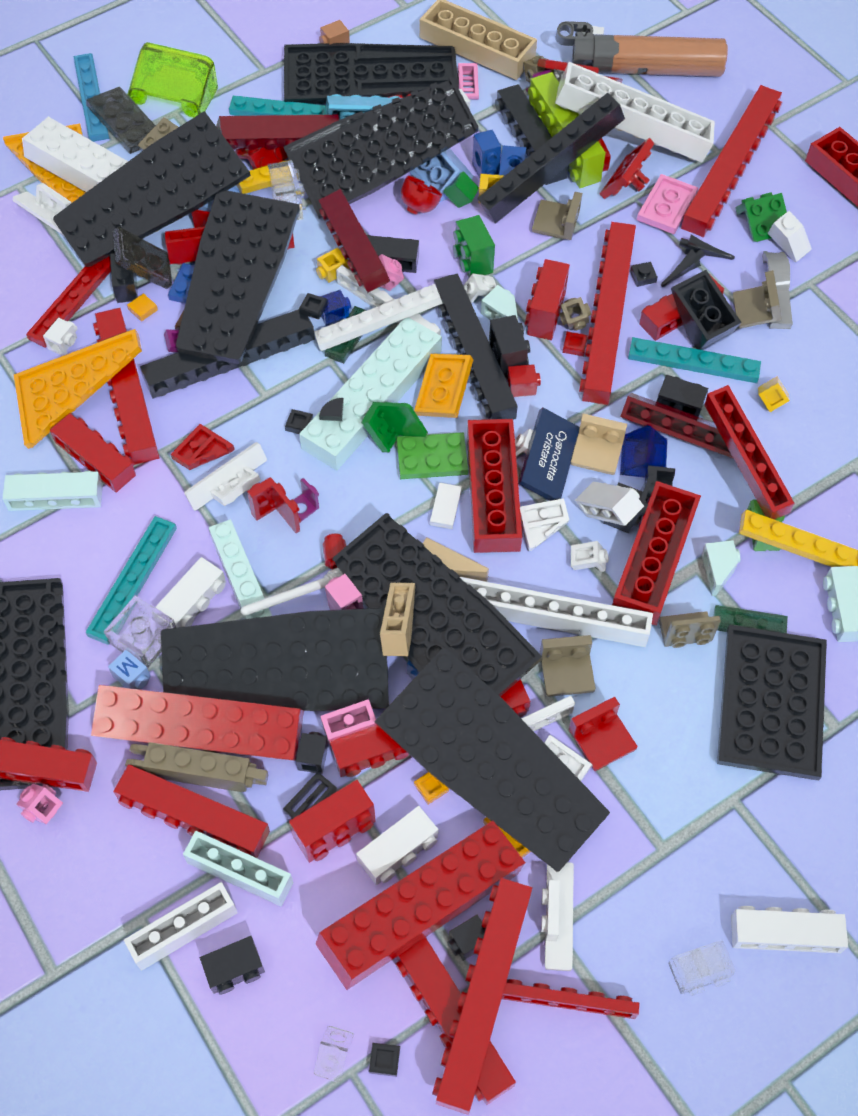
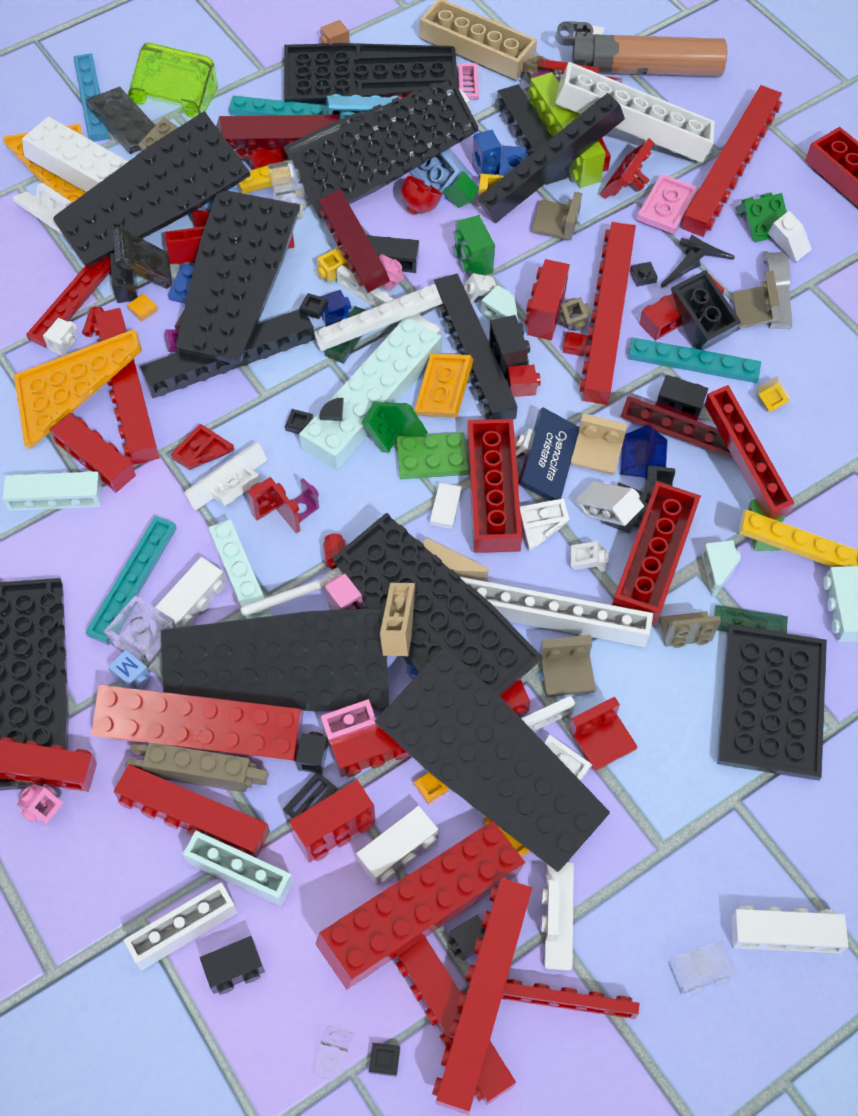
none -> red arm [82,306,104,338]

